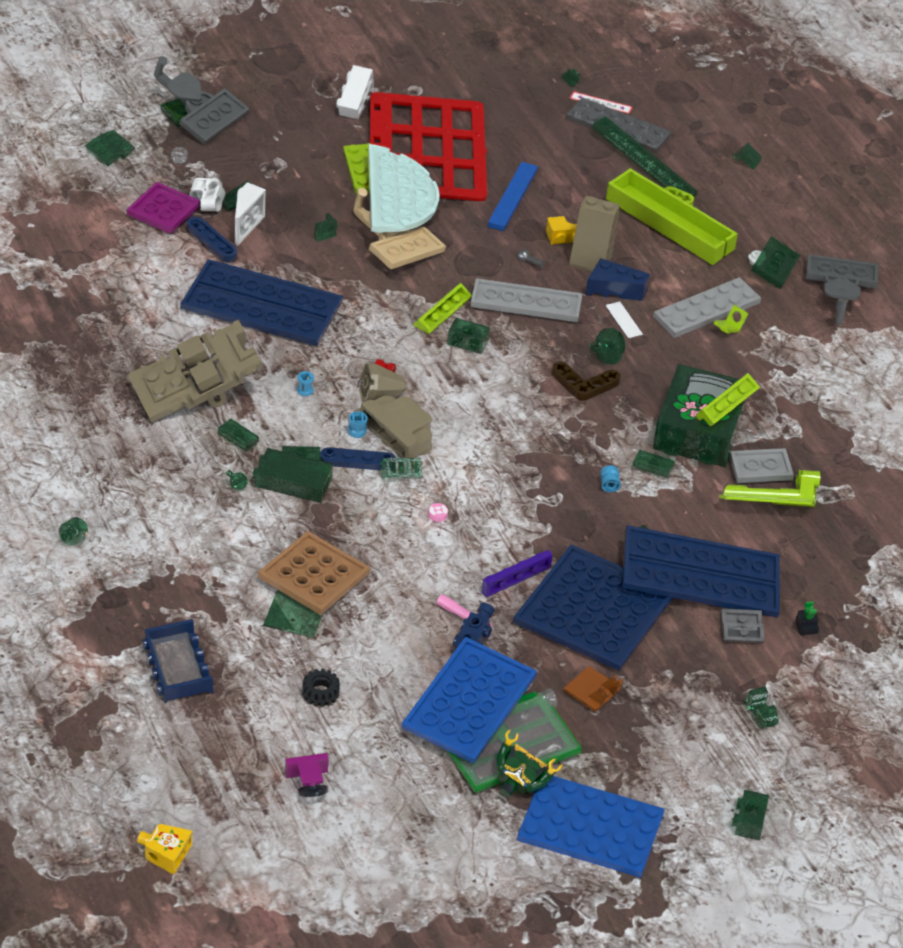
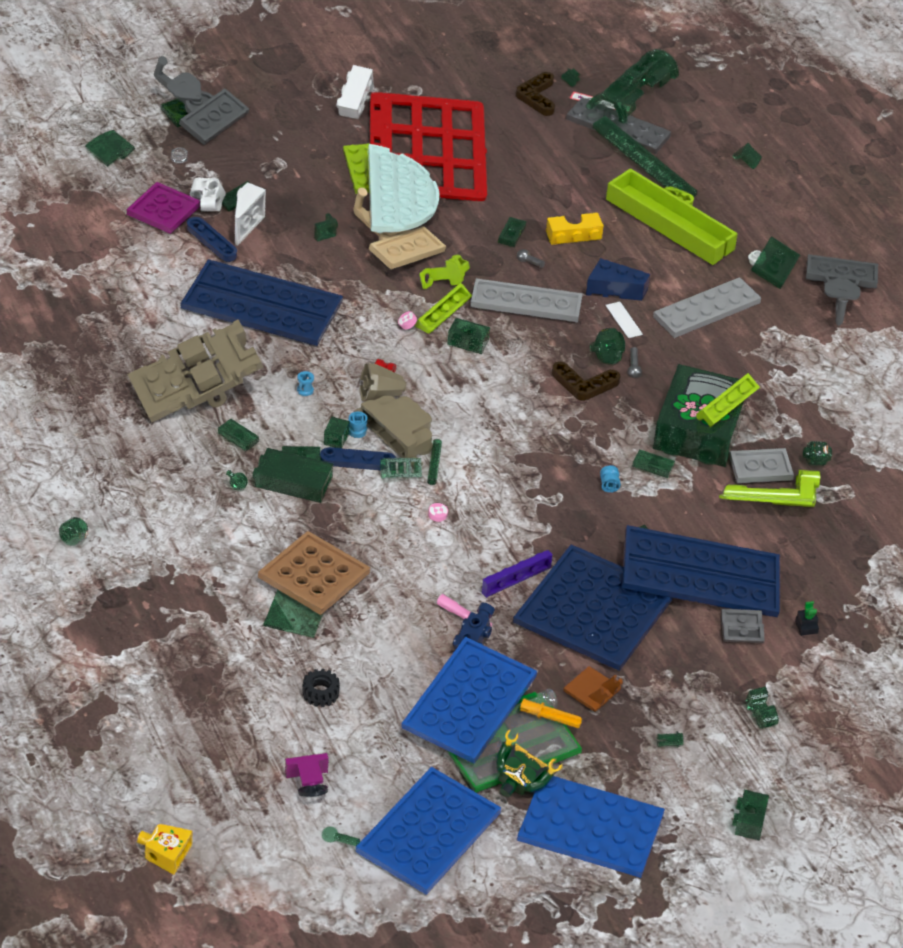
window [142,619,214,703] -> none
blue tile [488,162,538,231] -> none
dark tan slope [569,195,620,272] -> none
lime bracket [714,305,748,334] -> none
none -> clear green bar [322,826,360,846]
none -> clear green brick [324,416,350,448]
none -> blue plate [356,767,501,895]
none -> bright pink tile [398,311,417,330]
none -> lime piece [420,255,470,289]
none -> clear green piece [427,439,442,485]
none -> clear green plate [498,217,526,247]
none -> dark brown beam [516,72,555,116]
none -> light orange axle [520,698,582,728]
none -> clear green piece [586,49,679,124]
none -> flat silver bar [627,347,642,378]
none -> clear green pin [657,731,684,748]
none -> clear green head [803,441,832,466]

